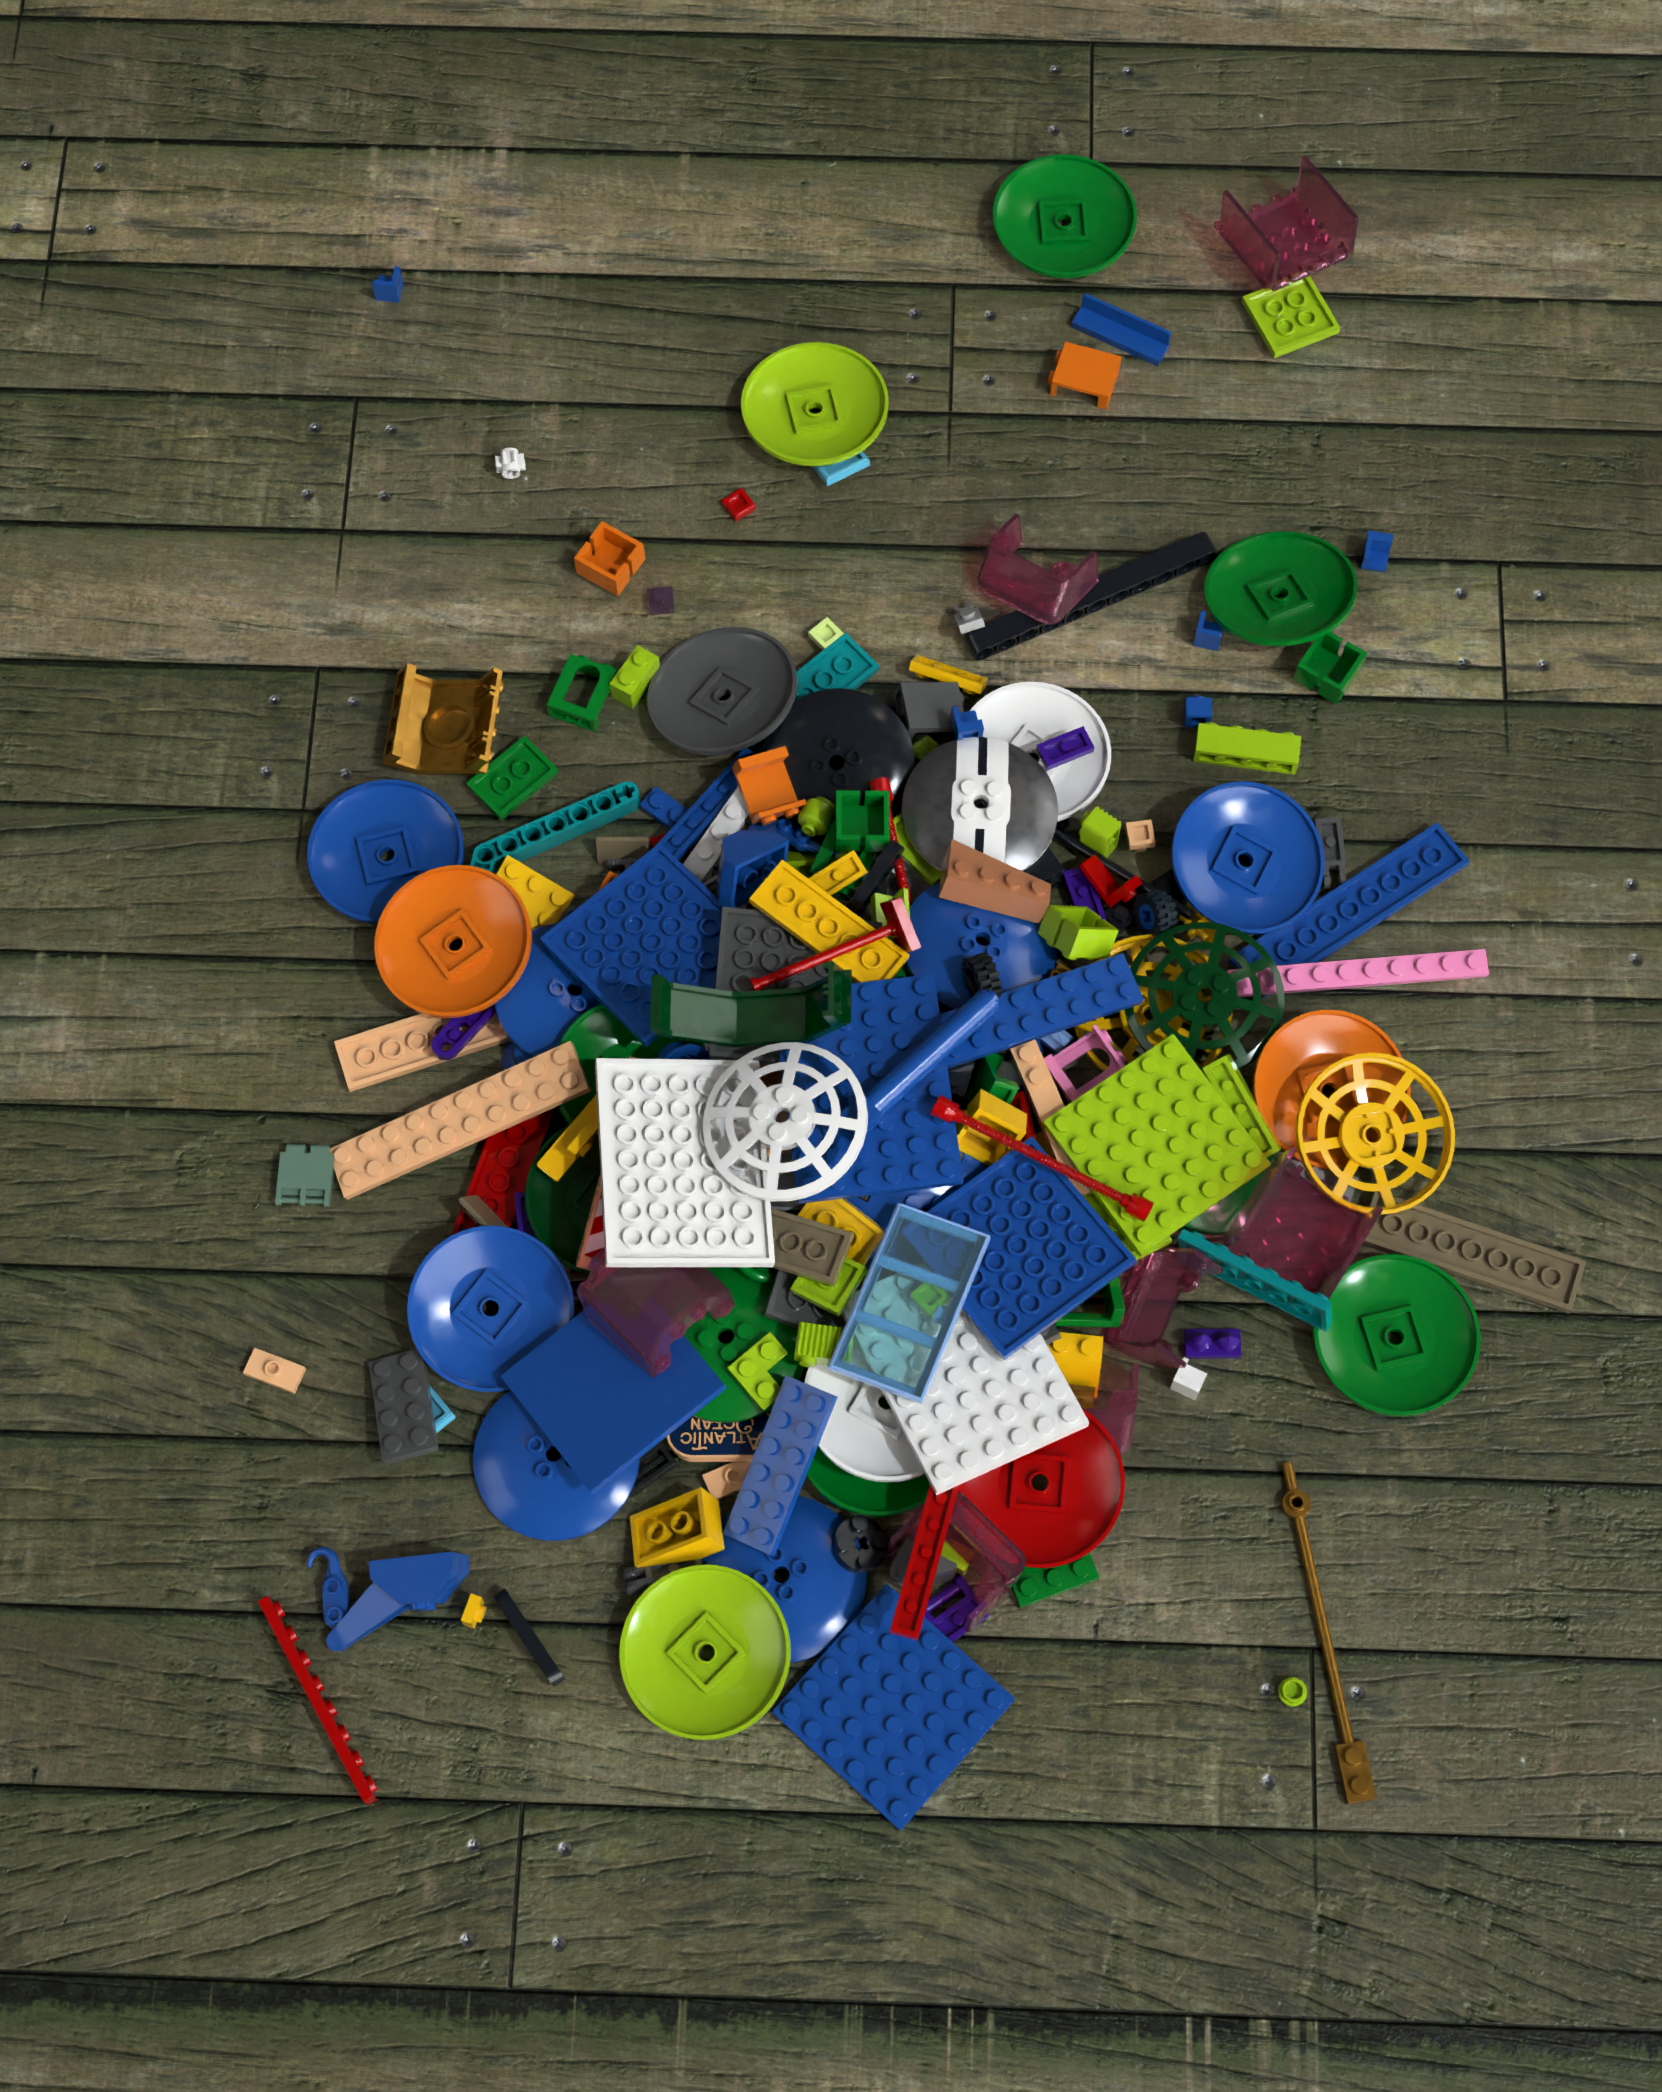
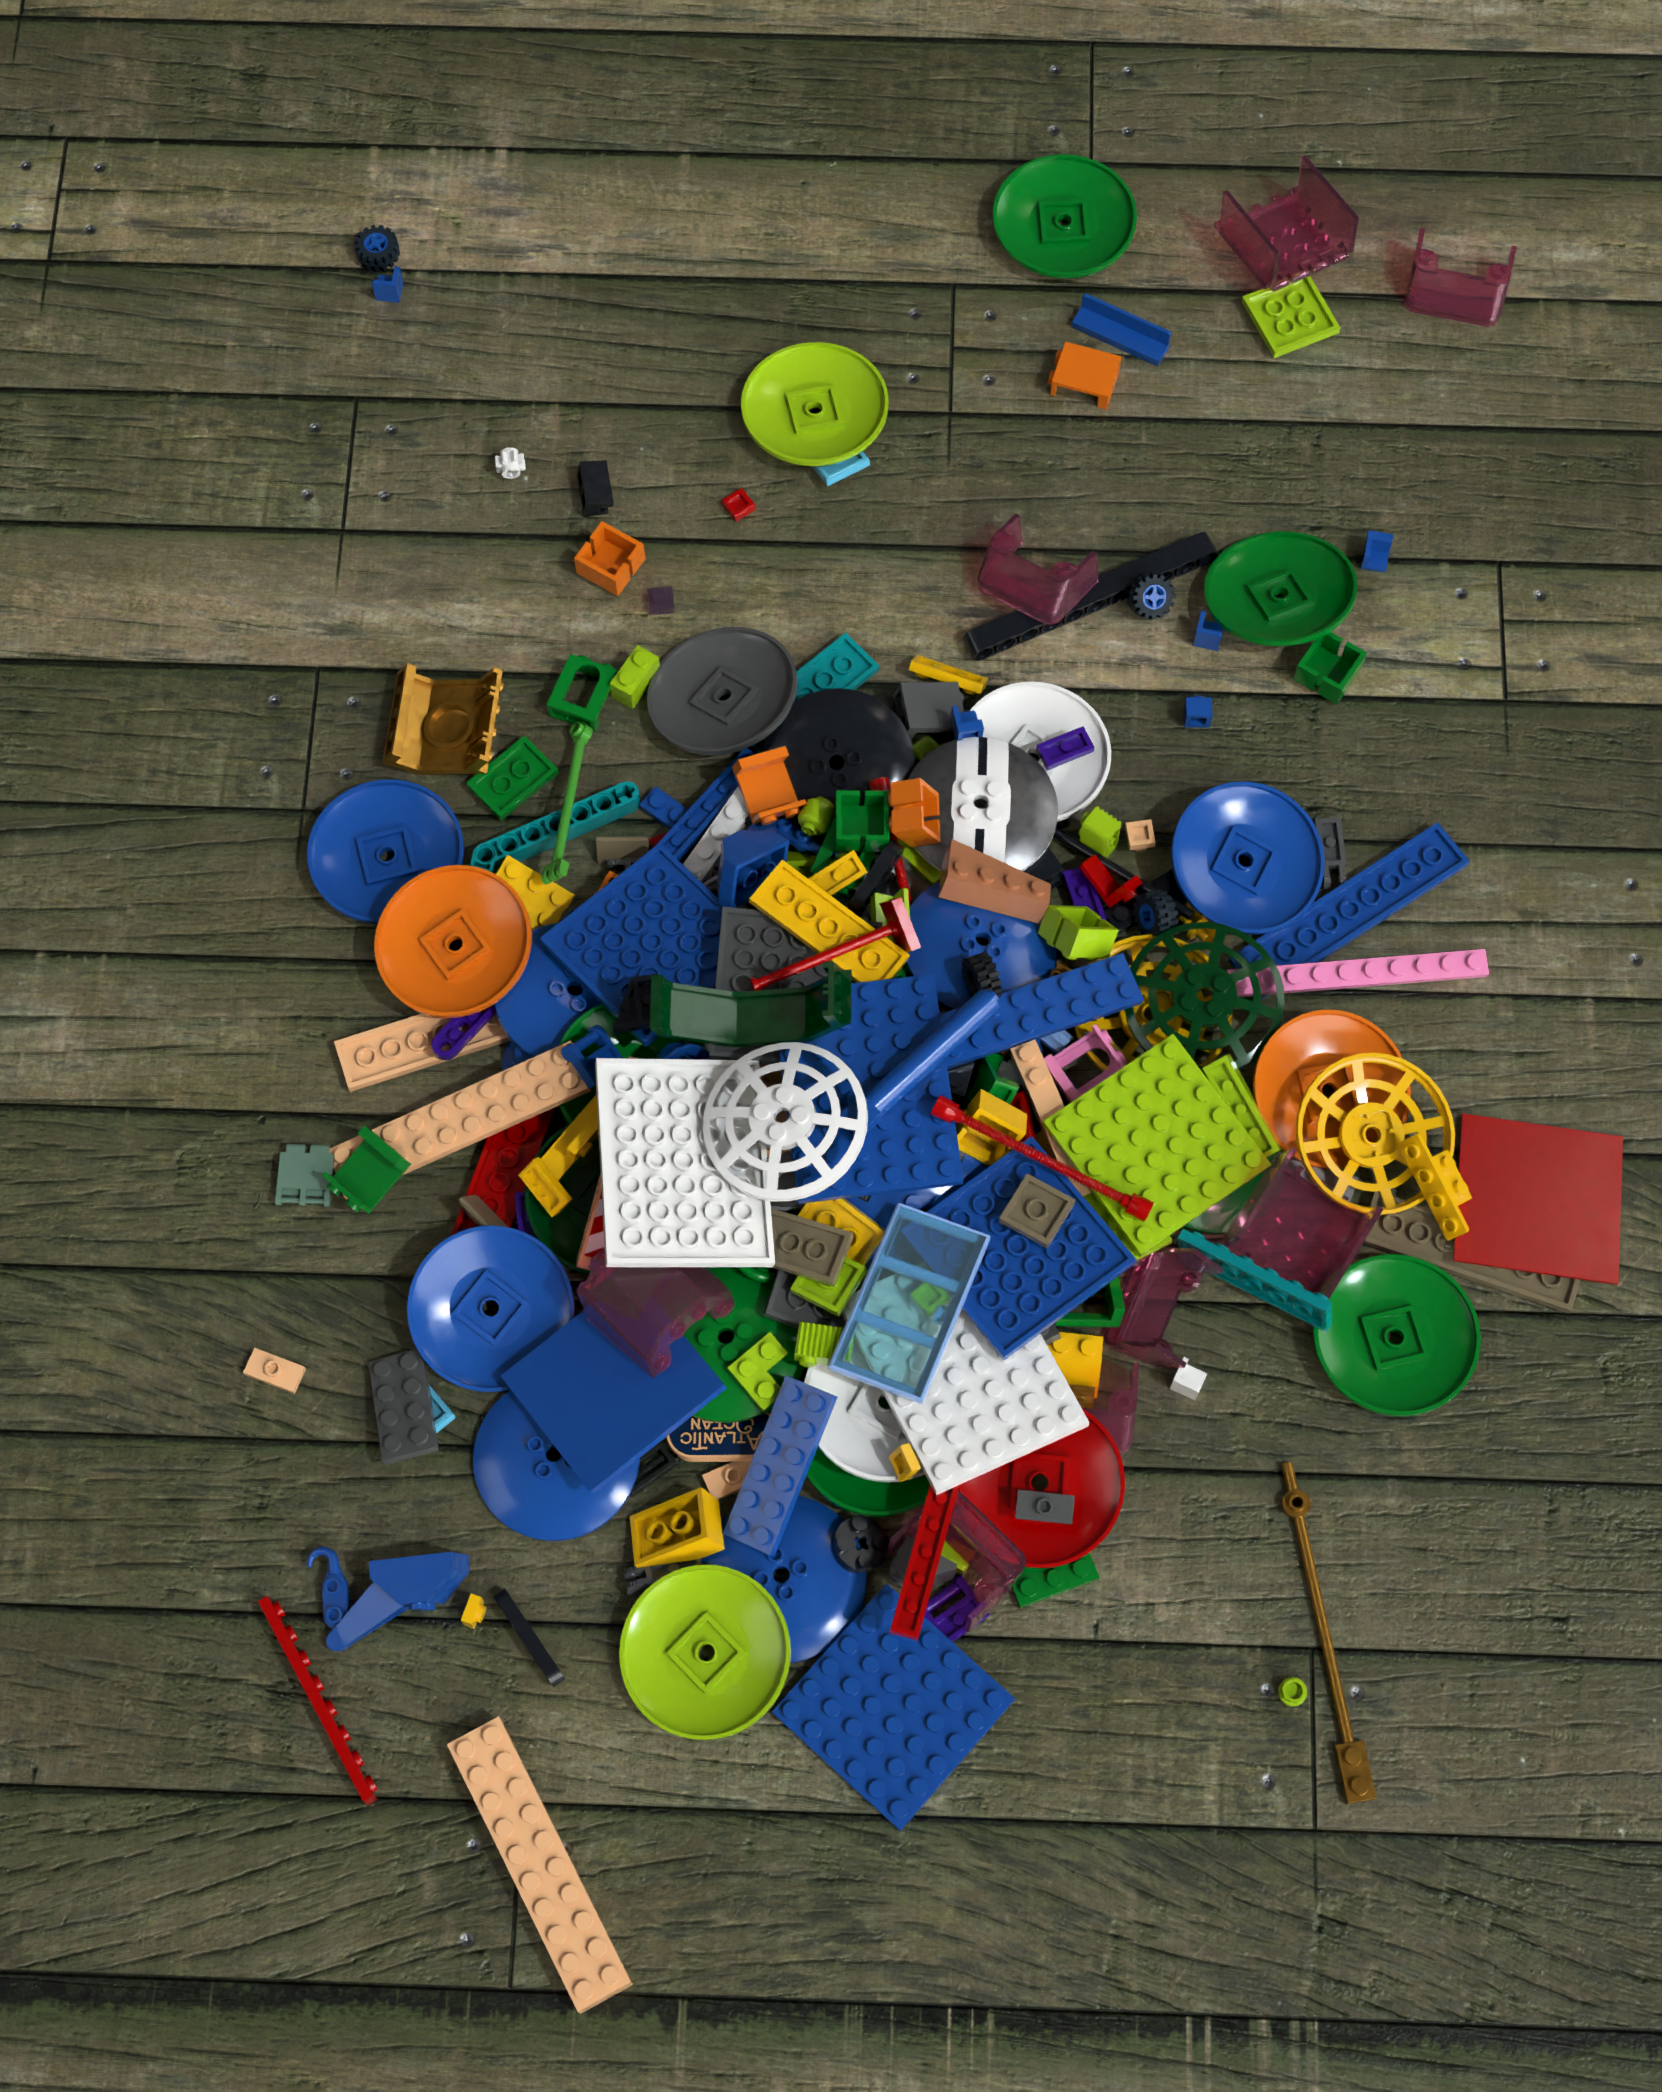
yellowish green plate [808,617,844,651] -> none
light grey plate [953,601,985,634] -> none
dark purple tile [1184,1329,1242,1359] -> none
lime brick [1193,722,1301,775] -> none
none -> green panel [322,1125,411,1214]
none -> black wheel [355,225,400,272]
none -> light nougat brick [447,1716,633,2014]
none -> yellow plate [518,1157,572,1217]
none -> bright green hinge [541,721,593,885]
none -> blue plate [561,1025,623,1089]
none -> black hinge [577,460,614,517]
none -> black wing [613,974,658,1034]
none -> orange piece [888,778,941,847]
none -> yellow plate [888,1443,921,1482]
none -> dark tan plate [999,1173,1076,1249]
none -> dark grey plate [1015,1490,1075,1525]
none -> black wheel [1127,572,1176,620]
none -> yellow bracket [1398,1133,1472,1241]
none -> clear pink windscreen [1404,228,1517,327]
none -> red piece [1453,1113,1623,1285]

